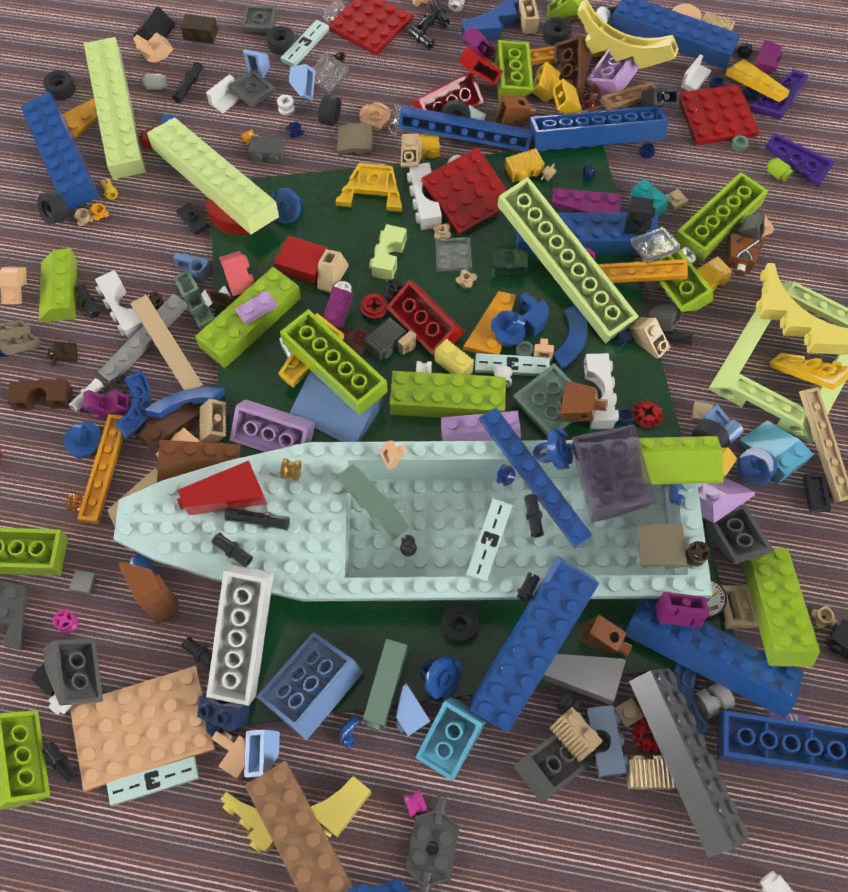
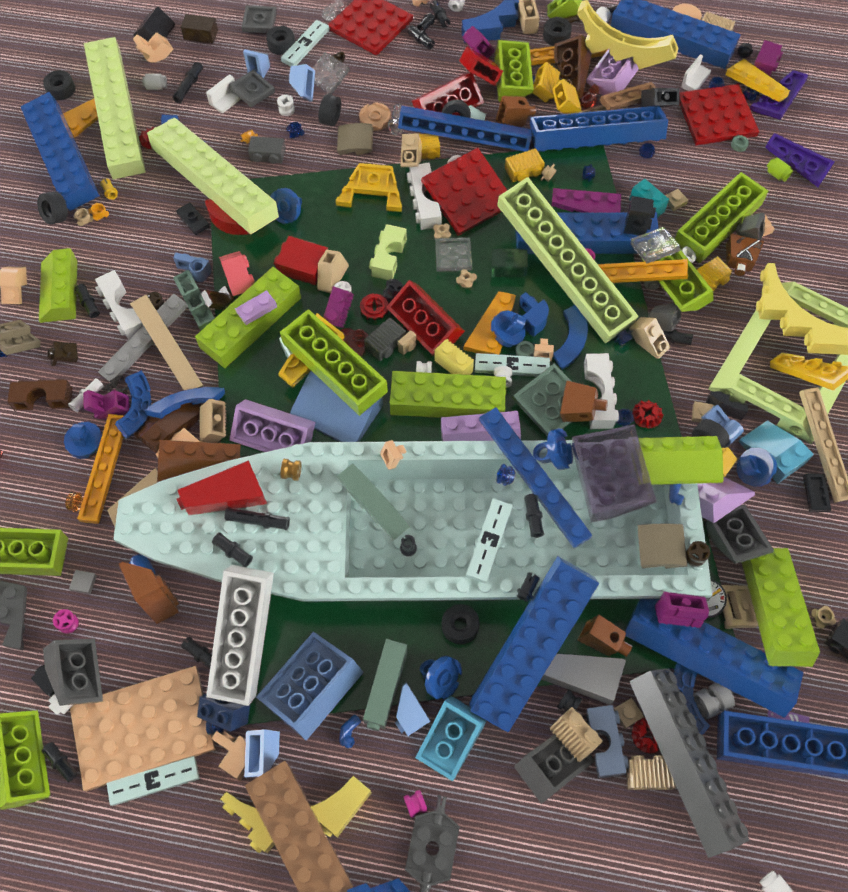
none -> black slope [706,391,748,420]

